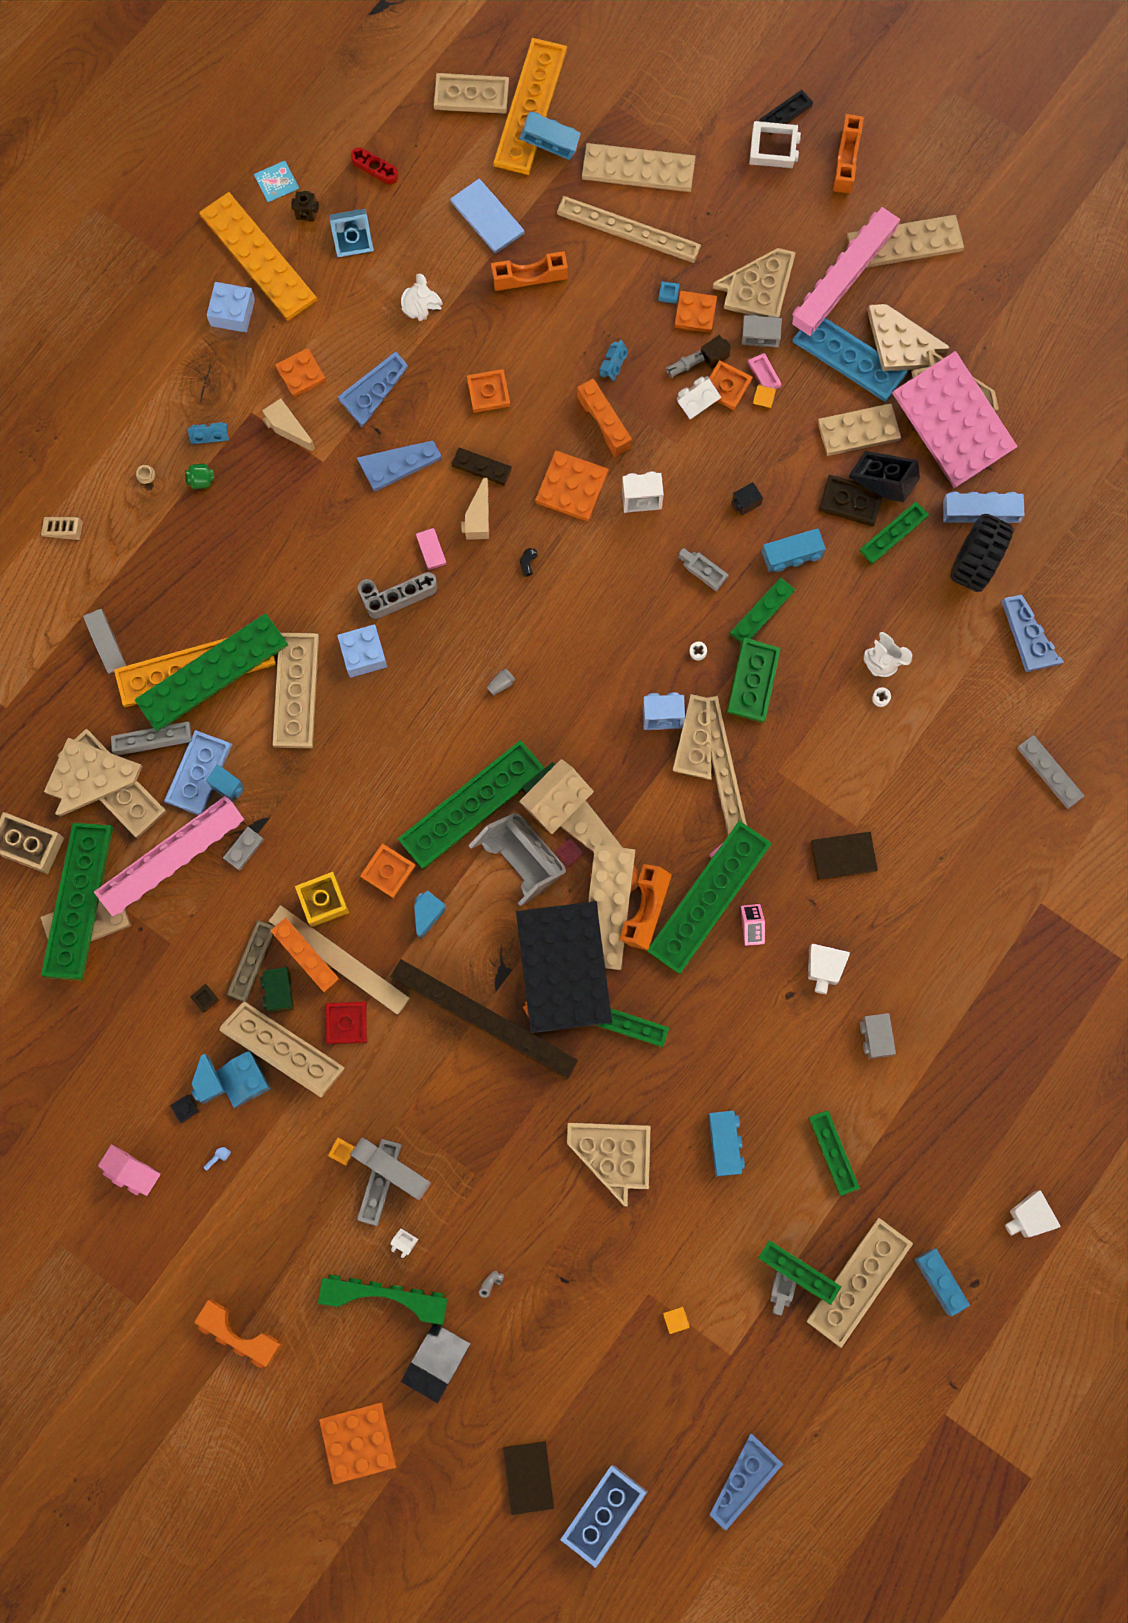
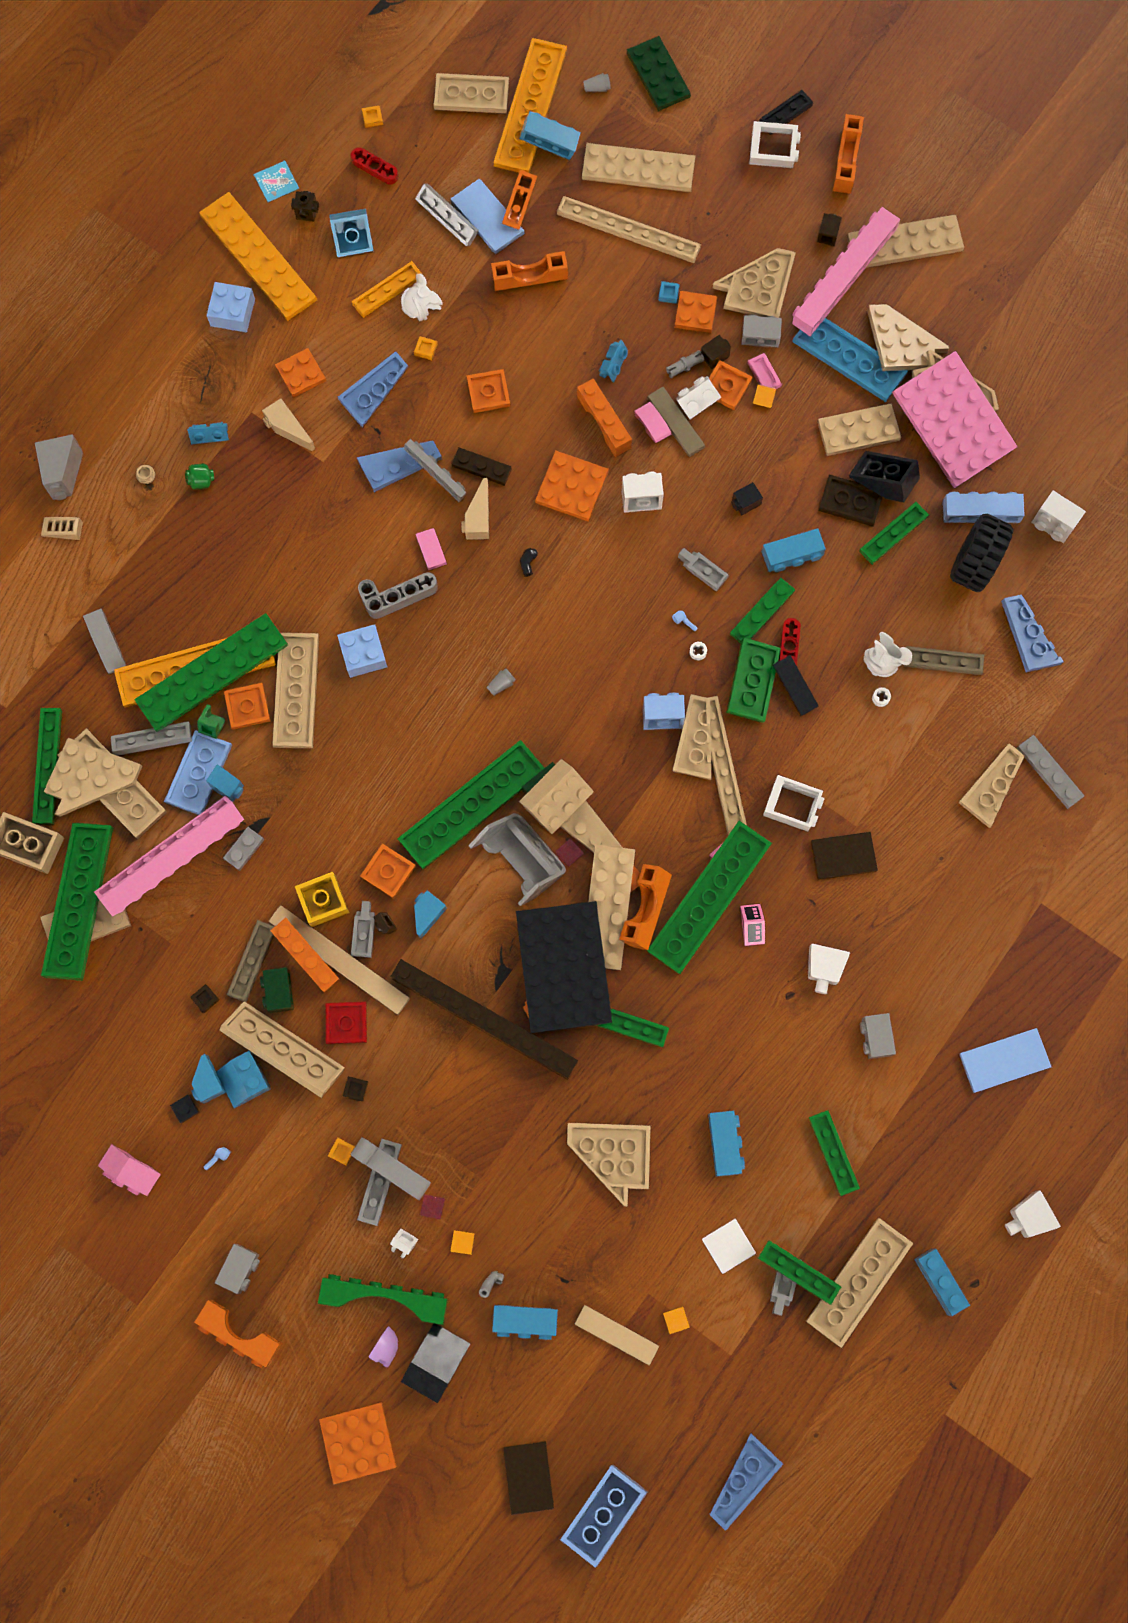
none -> green plate [32,708,62,825]
none -> light grey slope [35,434,83,500]
none -> green panel [197,704,226,739]
none -> light grey brick [215,1244,260,1294]
none -> orange plate [224,683,271,730]
none -> dark brown plate [343,1076,369,1102]
none -> light grey hinge [351,901,375,958]
none -> light orange tile [352,261,423,318]
none -> light orange tile [362,105,383,128]
none -> lavender brick [369,1326,398,1367]
none -> dark brown plate [373,912,397,934]
none -> light grey plate [404,439,466,502]
none -> light orange tile [414,336,438,360]
none -> light grey plate [415,183,479,246]
none -> clear pink tile [420,1195,445,1219]
none -> light orange tile [451,1230,475,1255]
none -> dark azure brick [492,1305,558,1340]
none -> orange slope [502,170,537,230]
none -> tan tile [575,1305,659,1365]
none -> light grey cone [584,73,611,92]
none -> dark green plate [627,36,691,111]
none -> bright pink slope [634,402,672,443]
none -> dark tan tile [647,387,705,457]
none -> light blue hand [672,610,698,631]
none -> white sticker [702,1219,756,1274]
none -> white window [763,775,824,832]
none -> black tile [772,655,819,716]
none -> red beam [779,618,801,666]
none -> dark brown brick [817,213,842,246]
none -> dark tan tile [904,646,984,675]
none -> tan wing [959,743,1025,828]
none -> light blue tile [959,1028,1052,1093]
none -> white brick [1031,490,1086,543]

